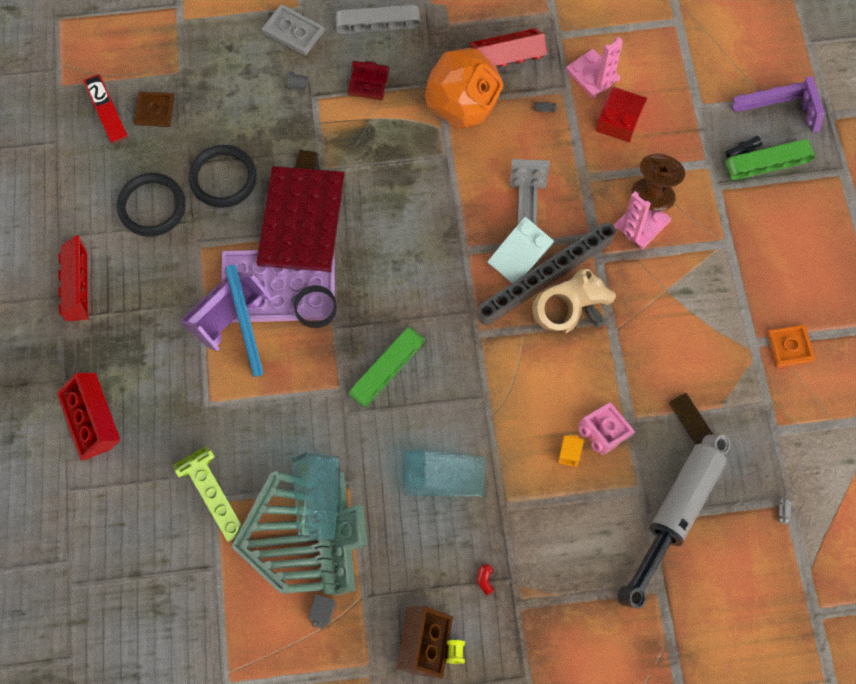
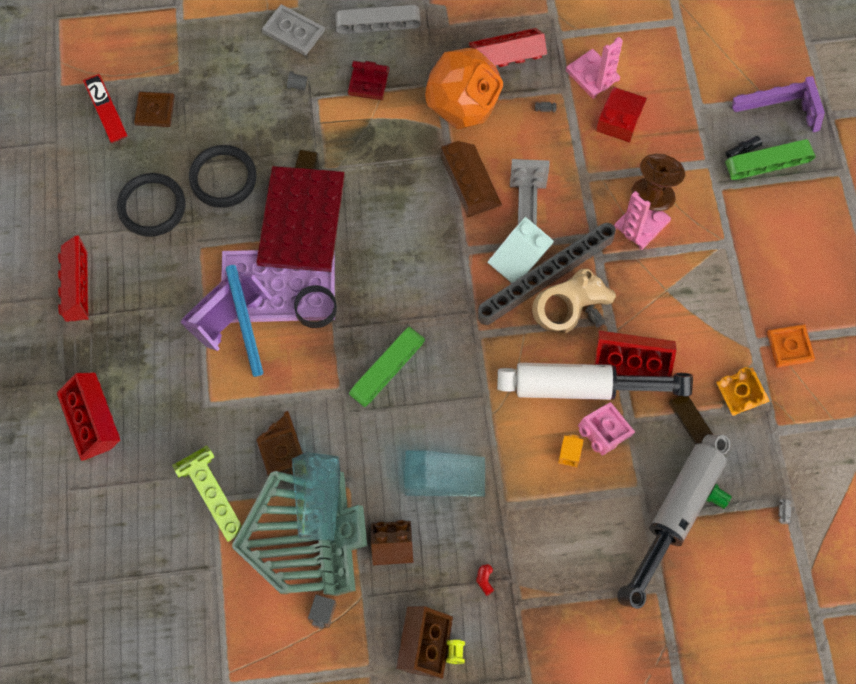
none -> reddish brown wing [256,411,311,480]
none -> reddish brown slope [371,520,414,566]
none -> reddish brown slope [441,141,502,217]
none -> white piece [497,363,693,400]
none -> red slope [594,330,677,376]
none -> green bush [706,483,732,509]
none -> light orange slope [716,367,770,416]

